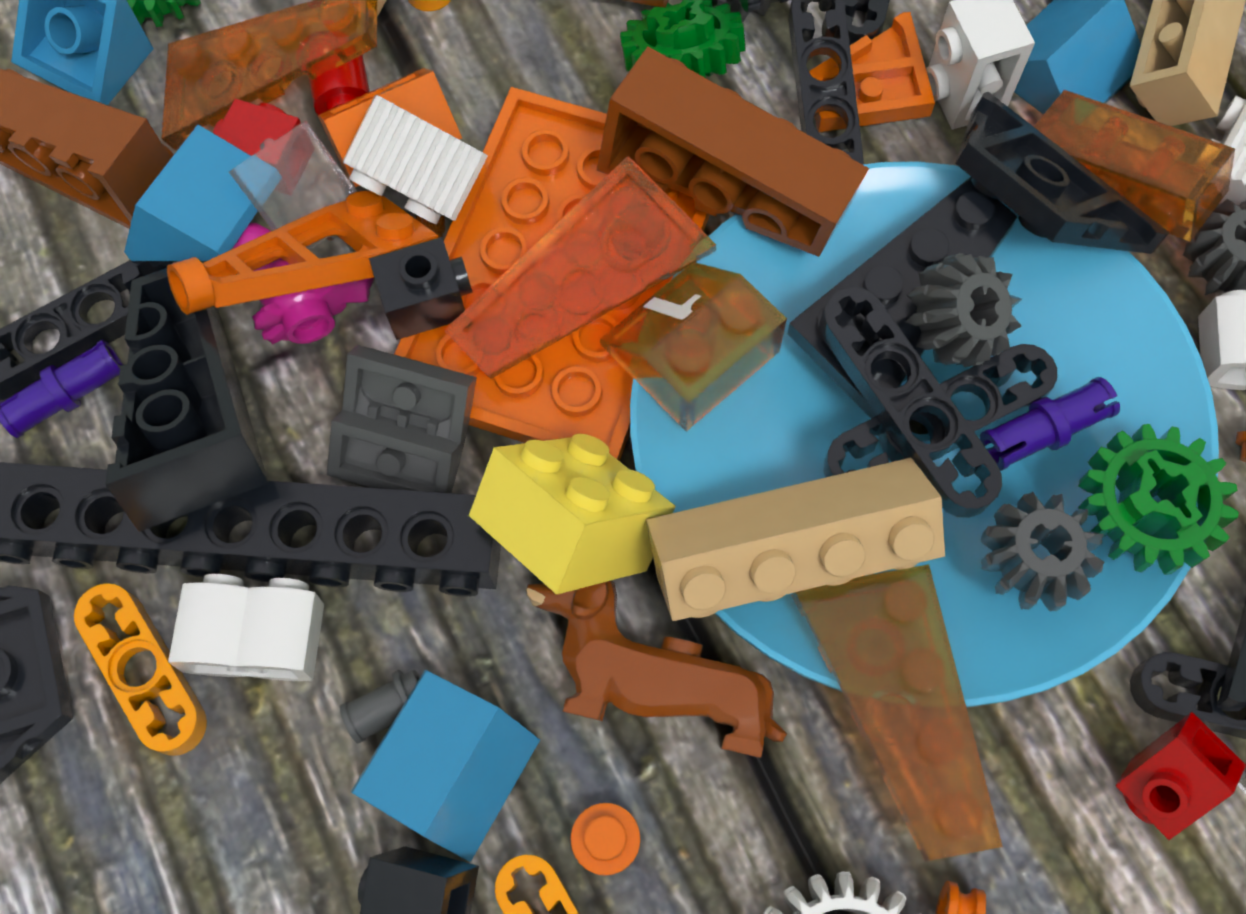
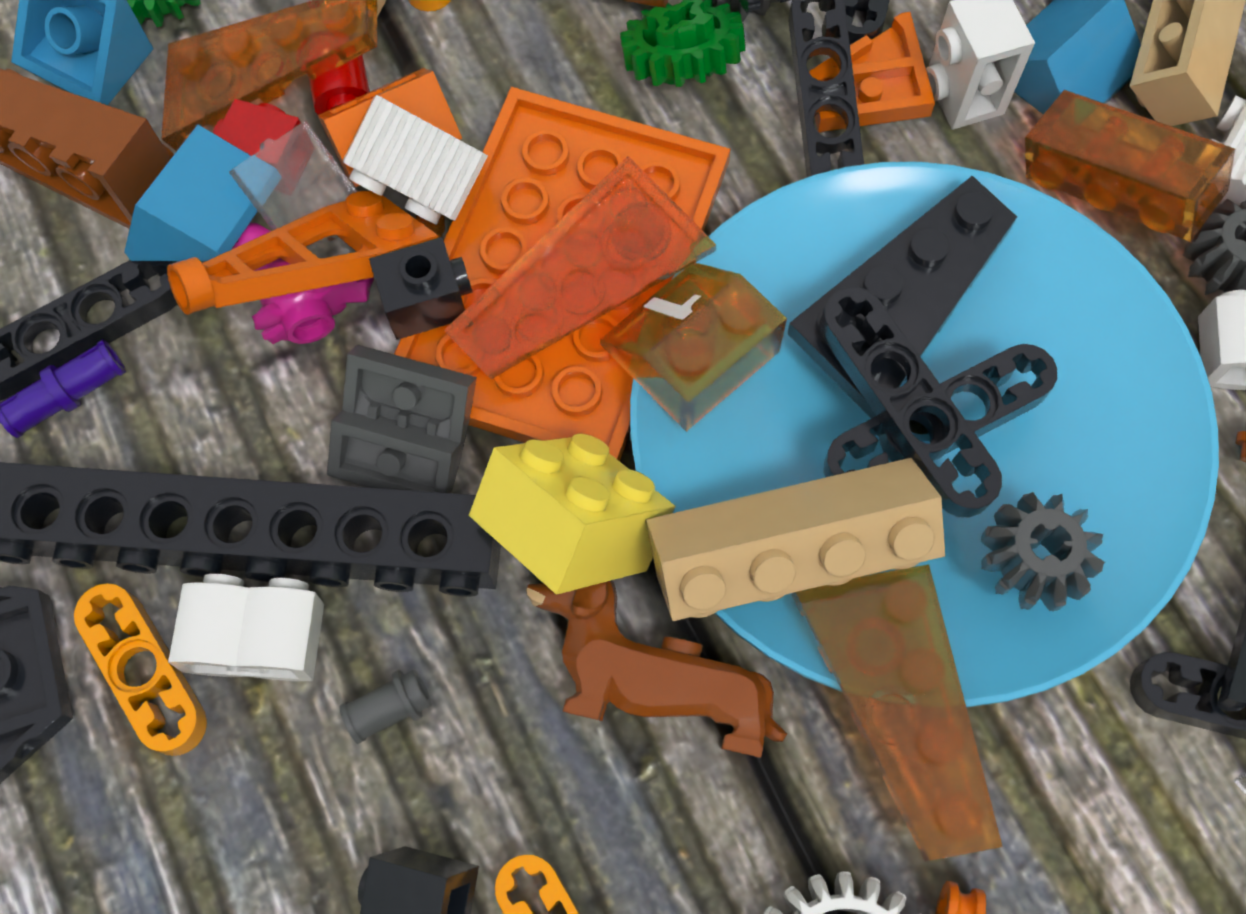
black wedge [105,268,268,532] -> none
dark azure slope [351,670,540,862] -> none
orange plate [571,803,640,876] -> none
dark orange wedge [597,46,870,257] -> none
dark grey gear [905,253,1022,367] -> none
black wing [955,92,1170,254] -> none
dark purple pin [980,377,1120,471] -> none
green gear [1078,424,1239,575] -> none
red brick [1115,712,1246,840] -> none

